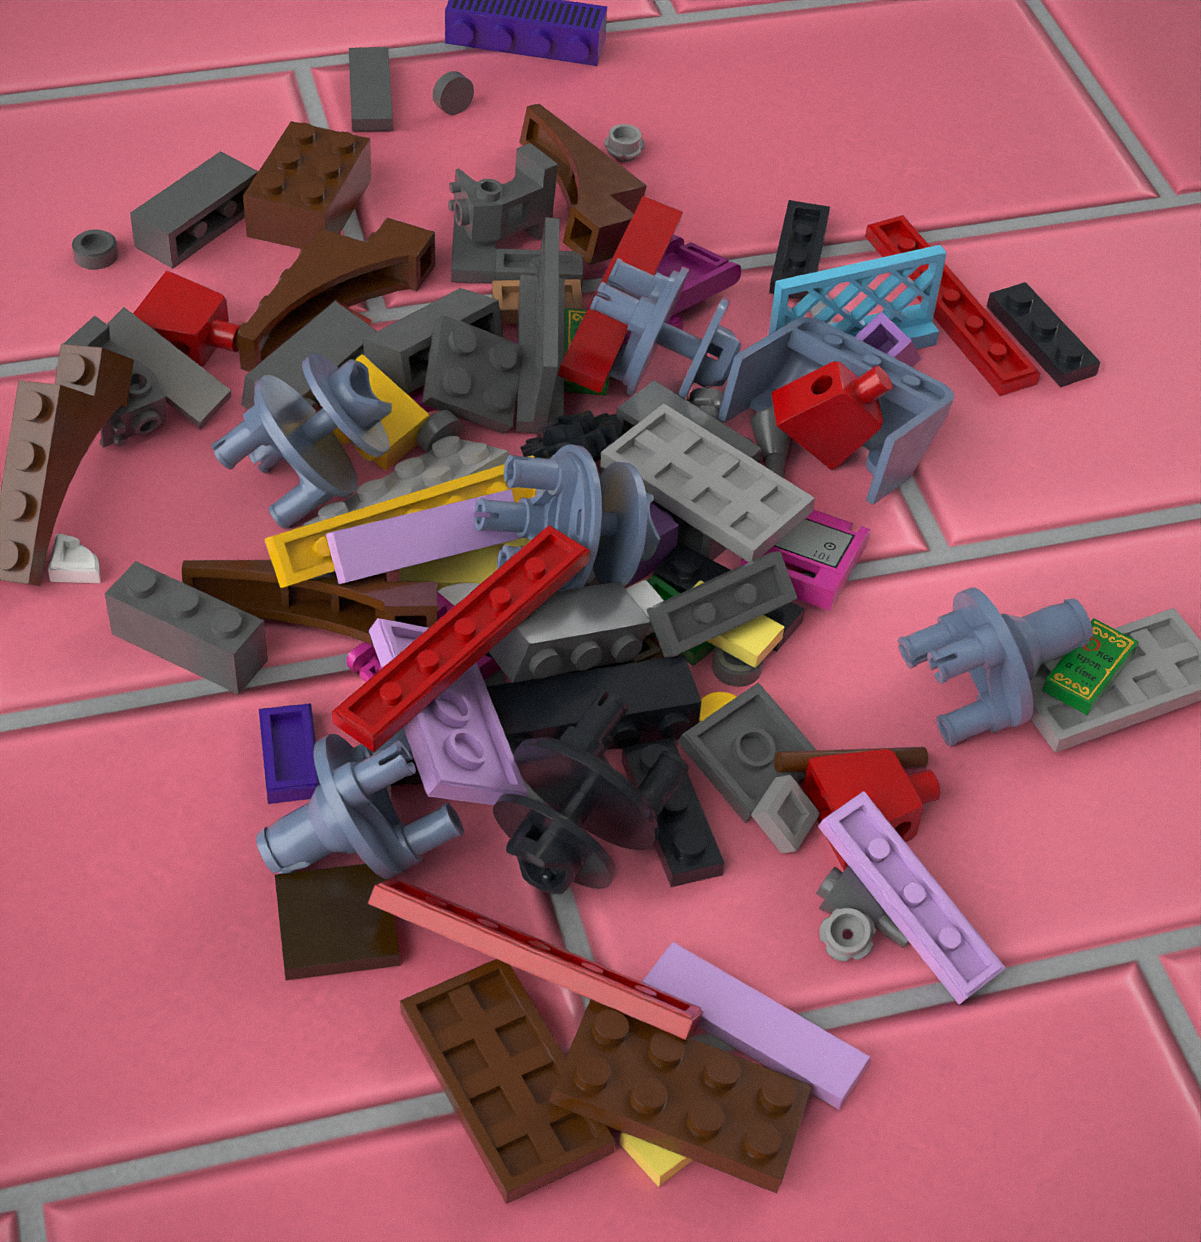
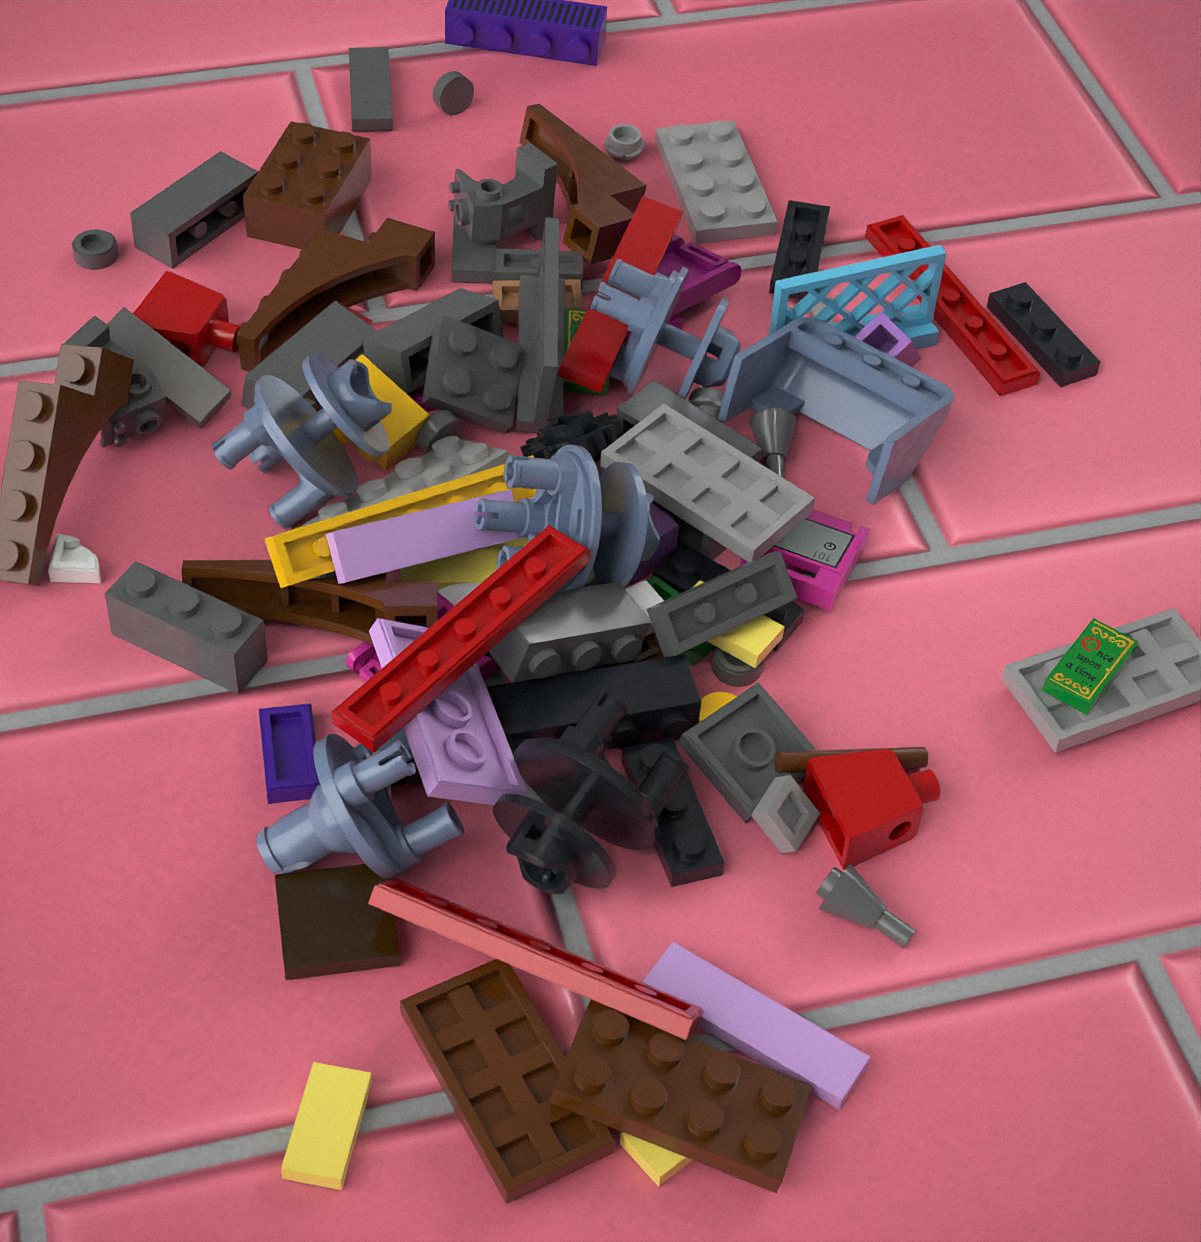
red torso [771,361,893,470] -> none
lavender tile [818,791,1006,1005] -> none
light grey plate [819,908,875,962] -> none
sand blue piece [897,587,1093,747] -> none
none -> light yellow tile [281,1062,372,1190]
none -> light grey plate [655,121,778,244]

